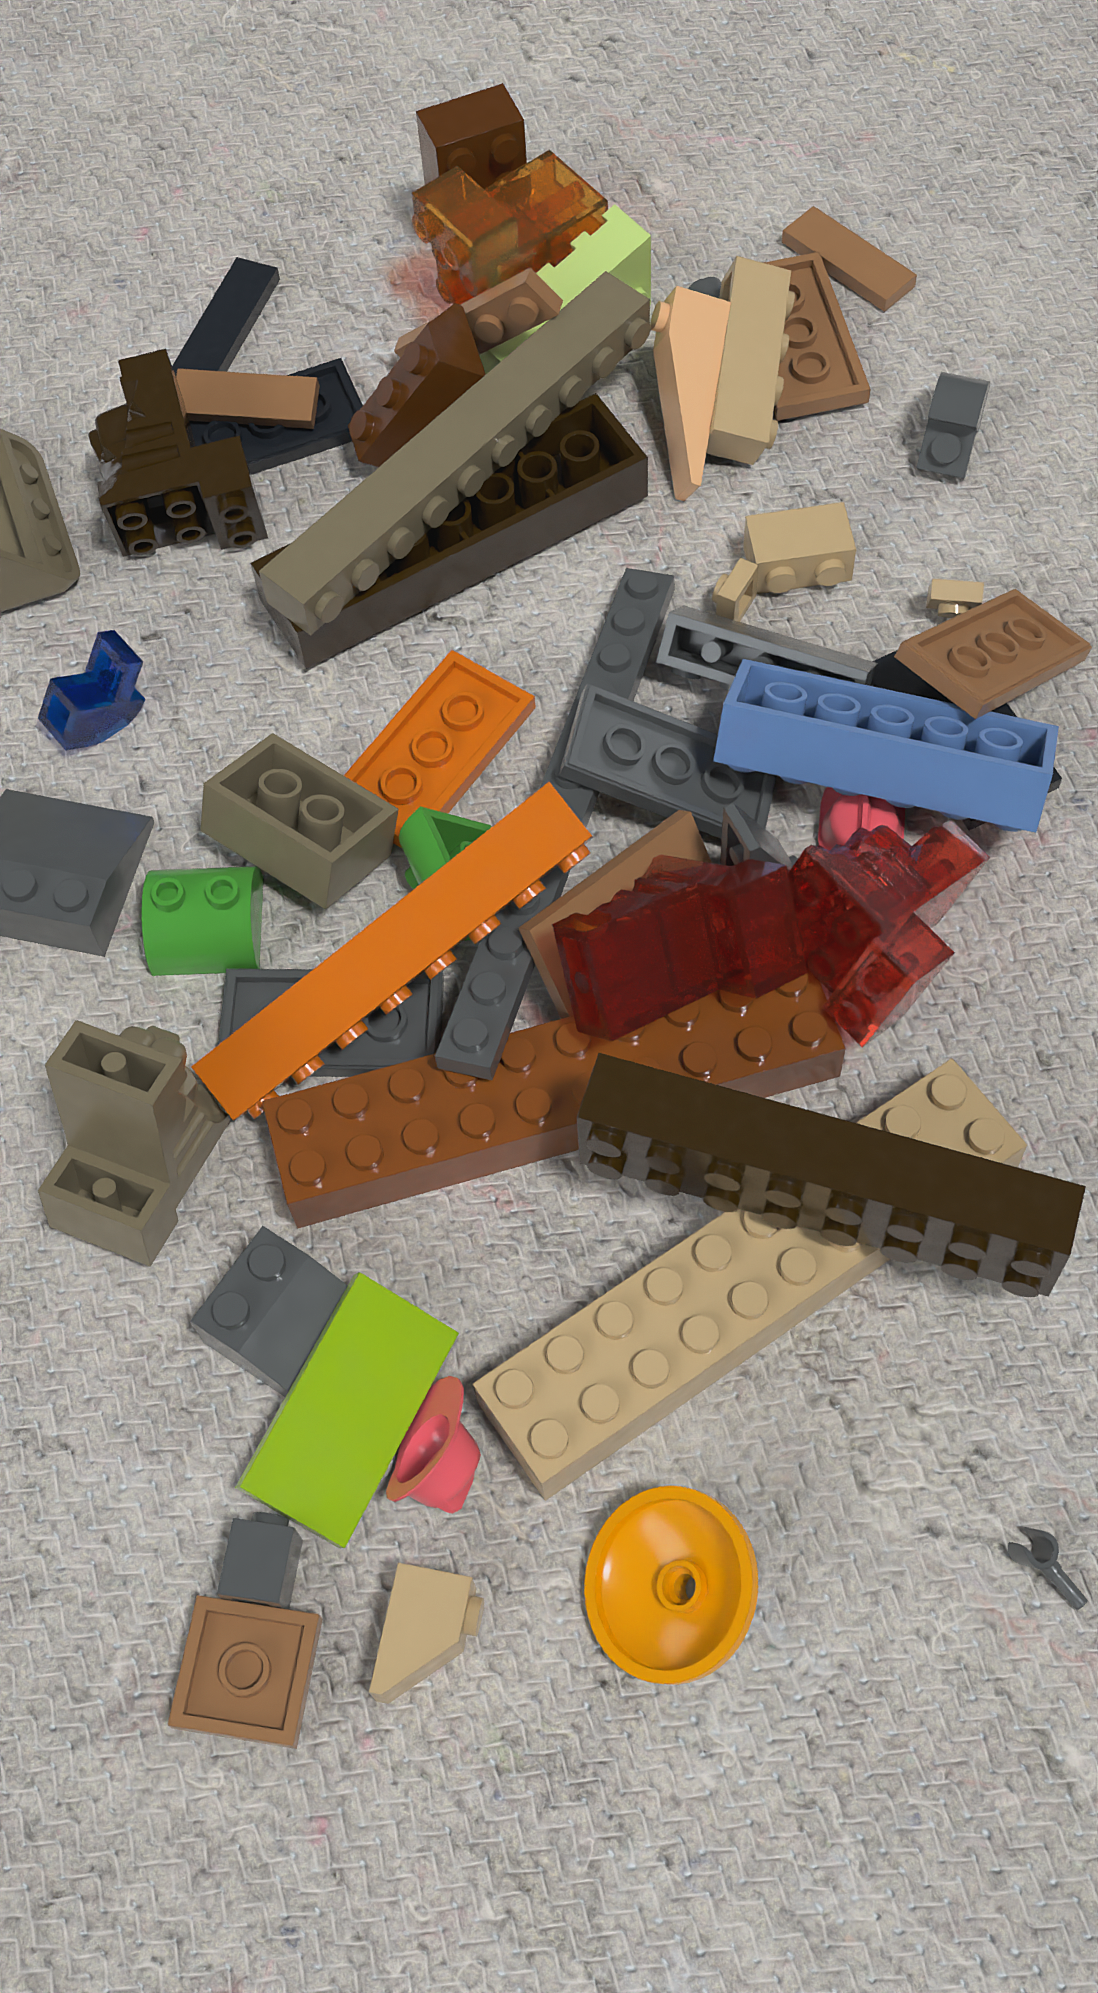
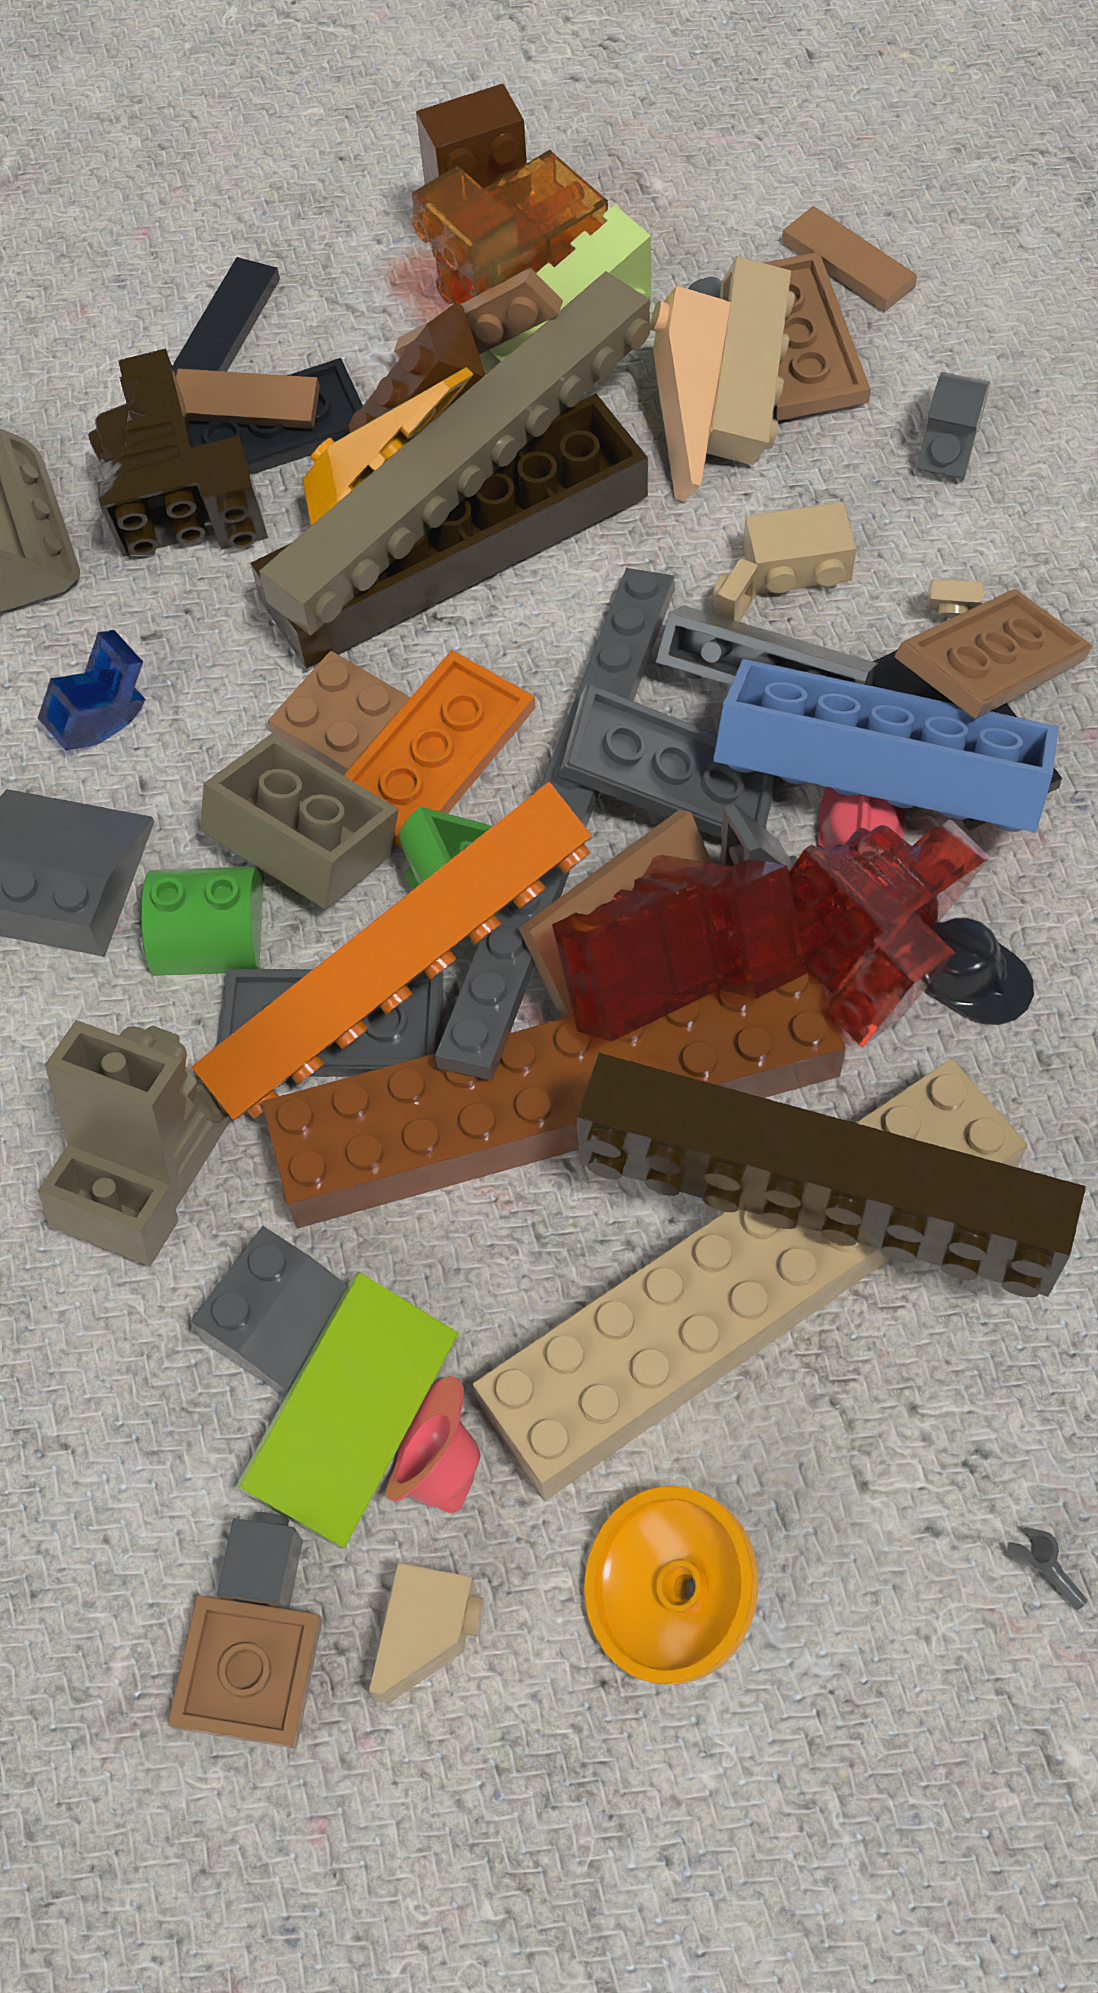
none -> medium nougat plate [268,651,411,776]
none -> light orange wedge [303,367,474,526]
none -> black piece [908,918,1034,1025]

